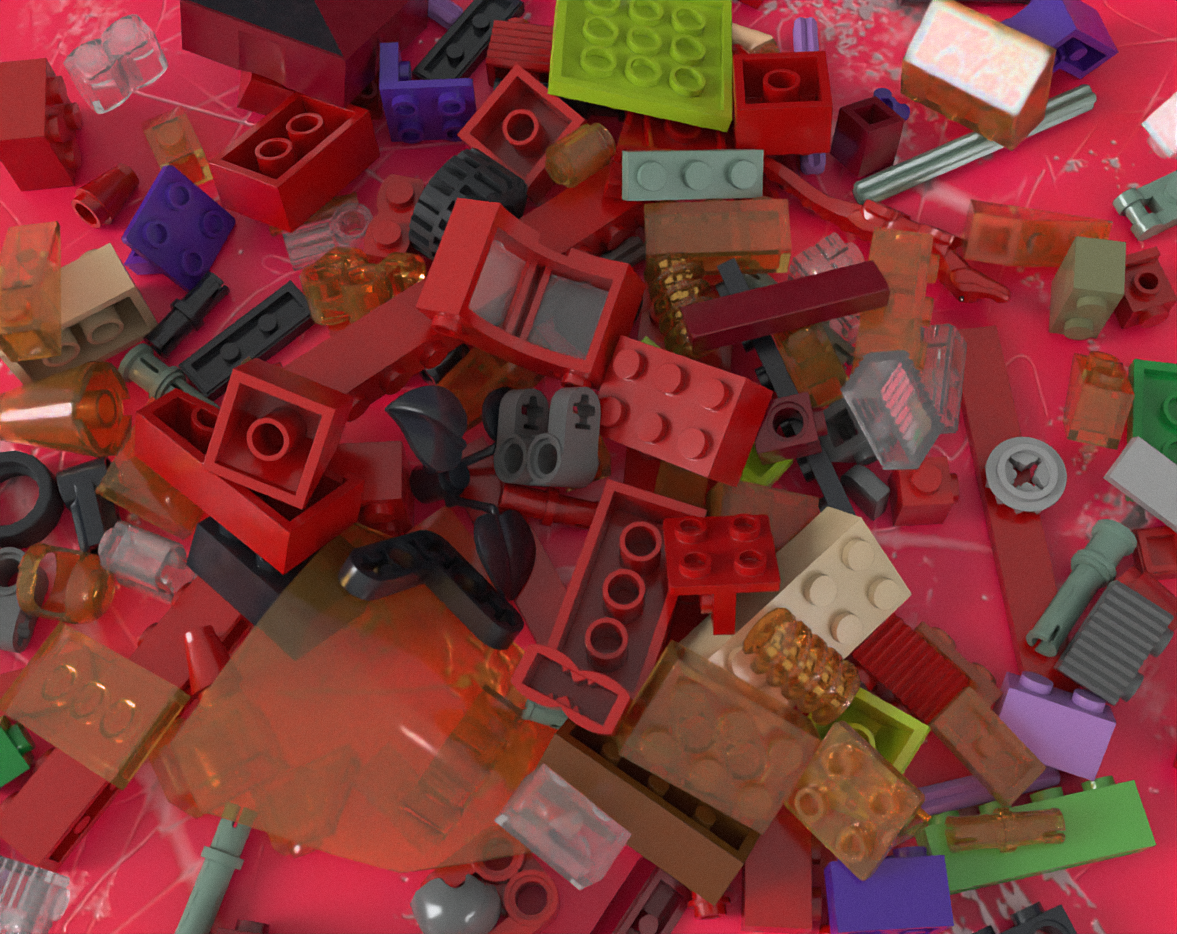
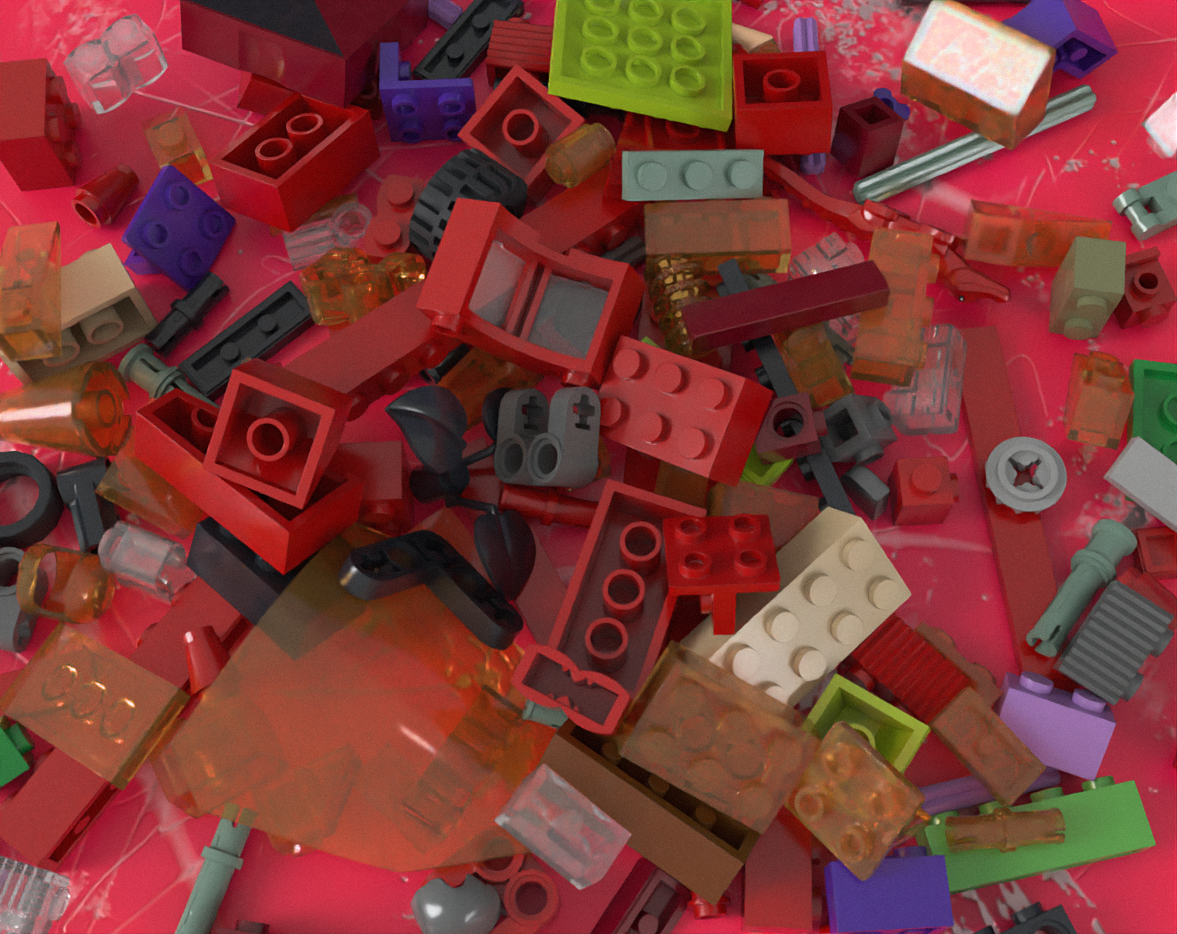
clear orange piece [742,608,861,726] -> none
clear brick [840,350,945,470] -> none

